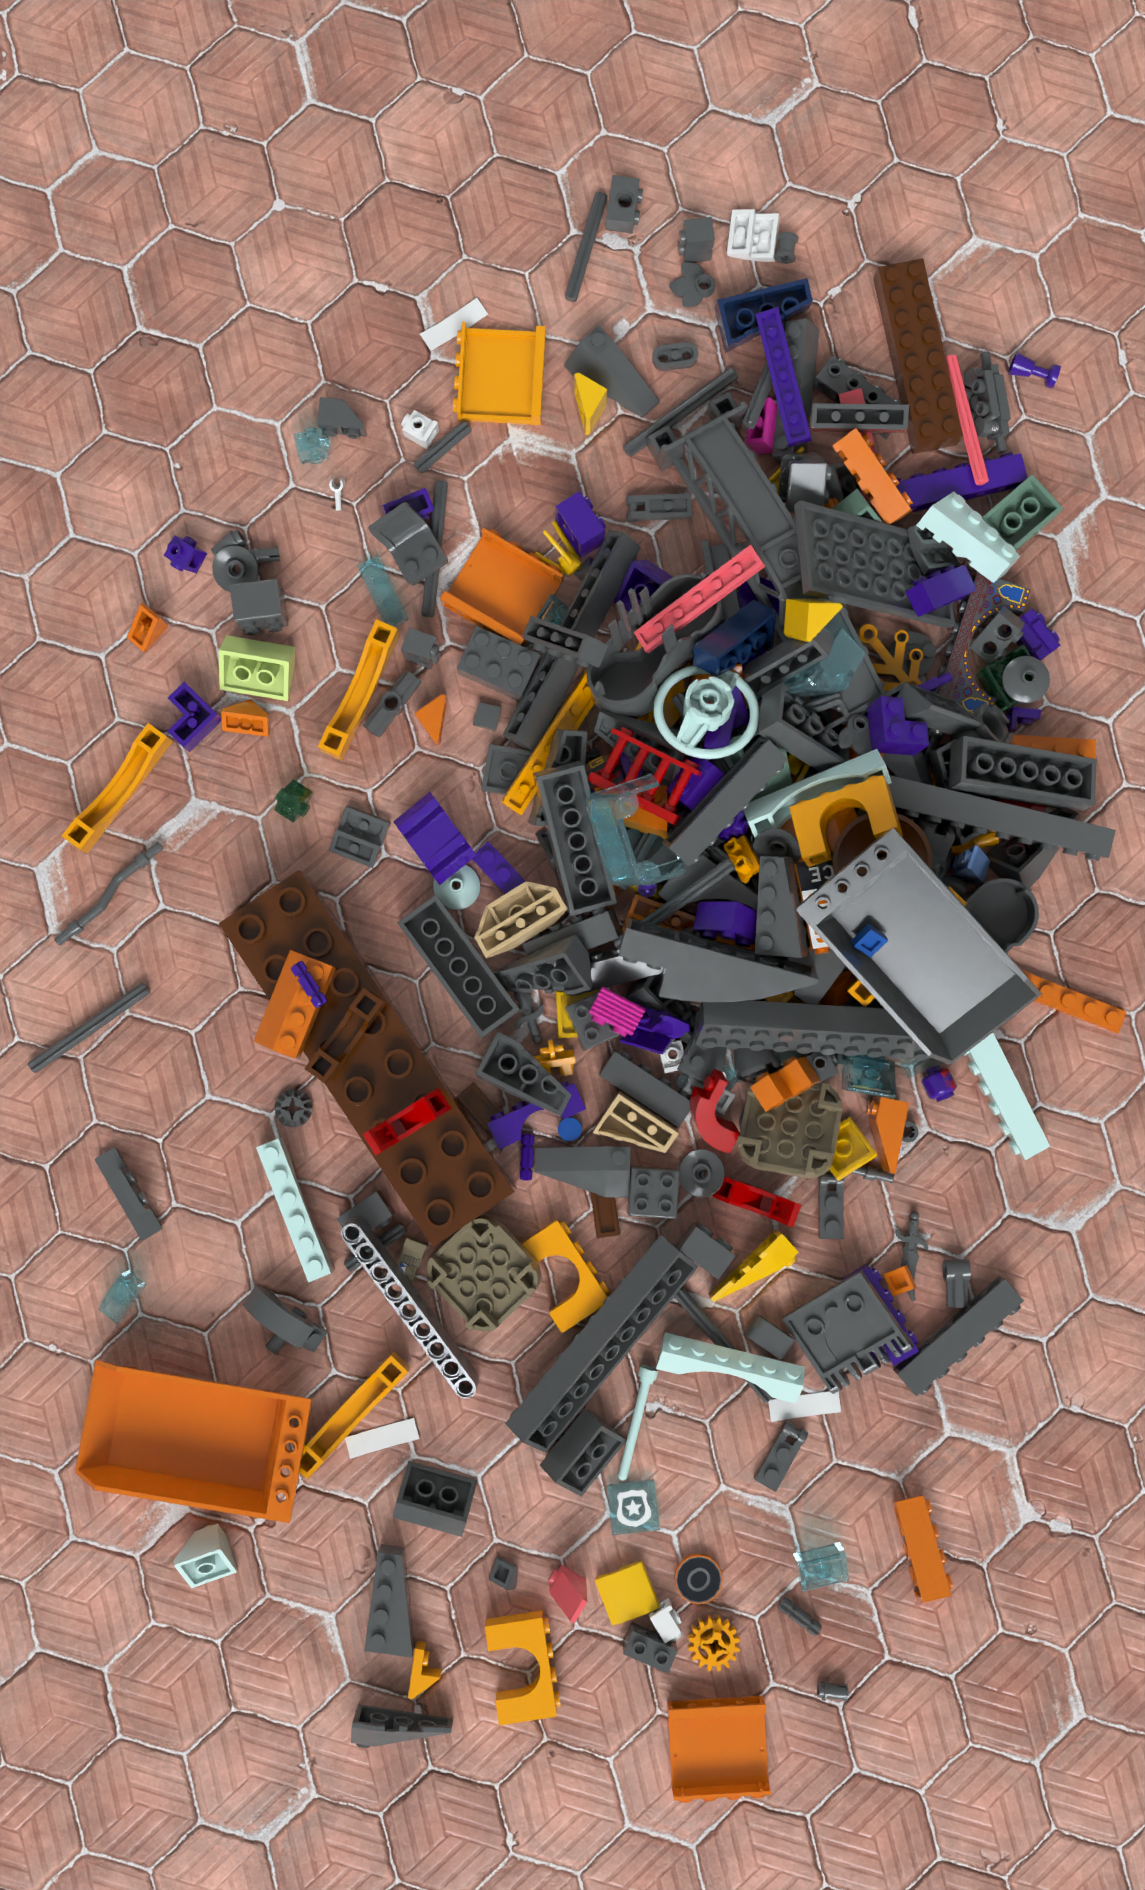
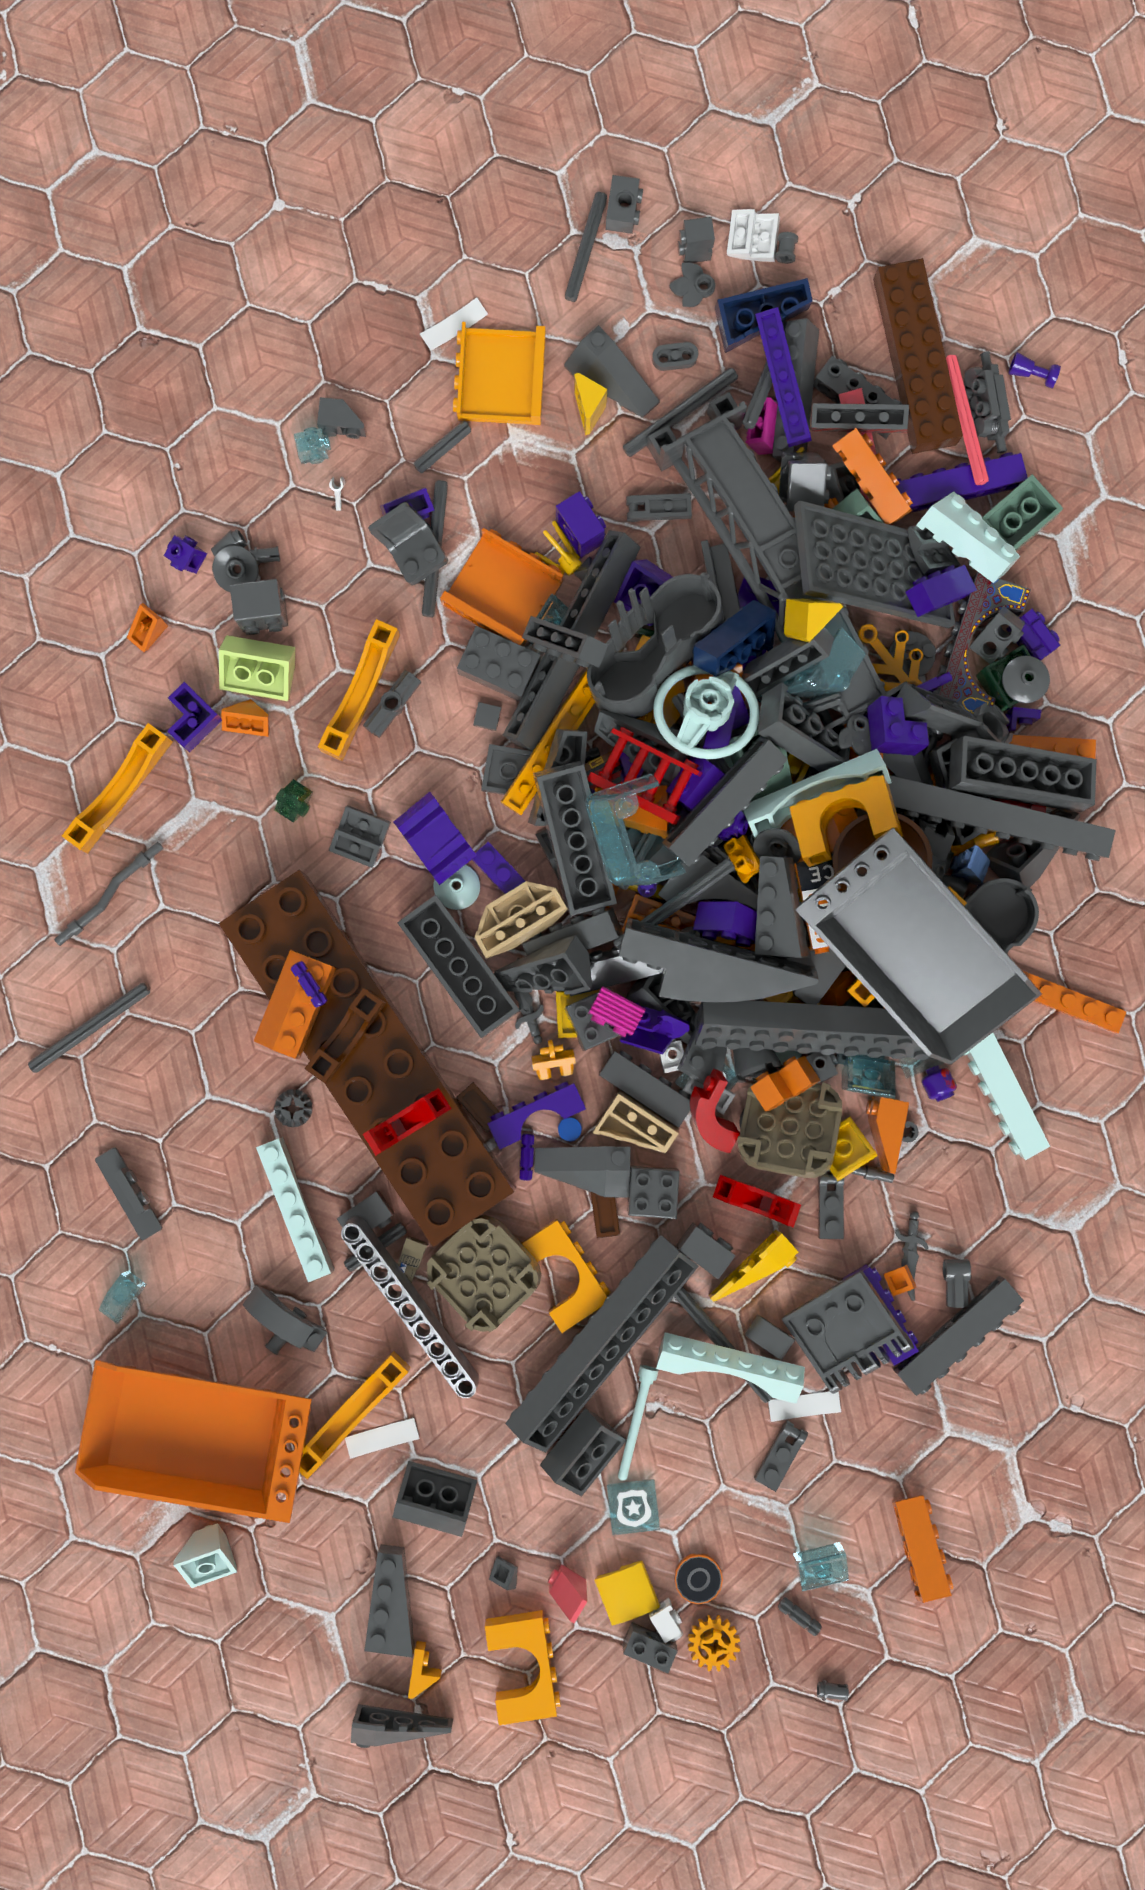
clear light blue plate [357,556,408,627] -> none
white brick [401,410,439,450] -> none
dark grey brick [401,628,441,669] -> none
orange slope [414,694,447,745] -> none
dark grey wedge [475,1032,572,1117] -> none
coral plate [633,545,765,653] -> none
orange panel [667,1695,771,1803] -> none
dark grey dish [679,1149,725,1197] -> none
blue plate [851,924,888,957] -> none

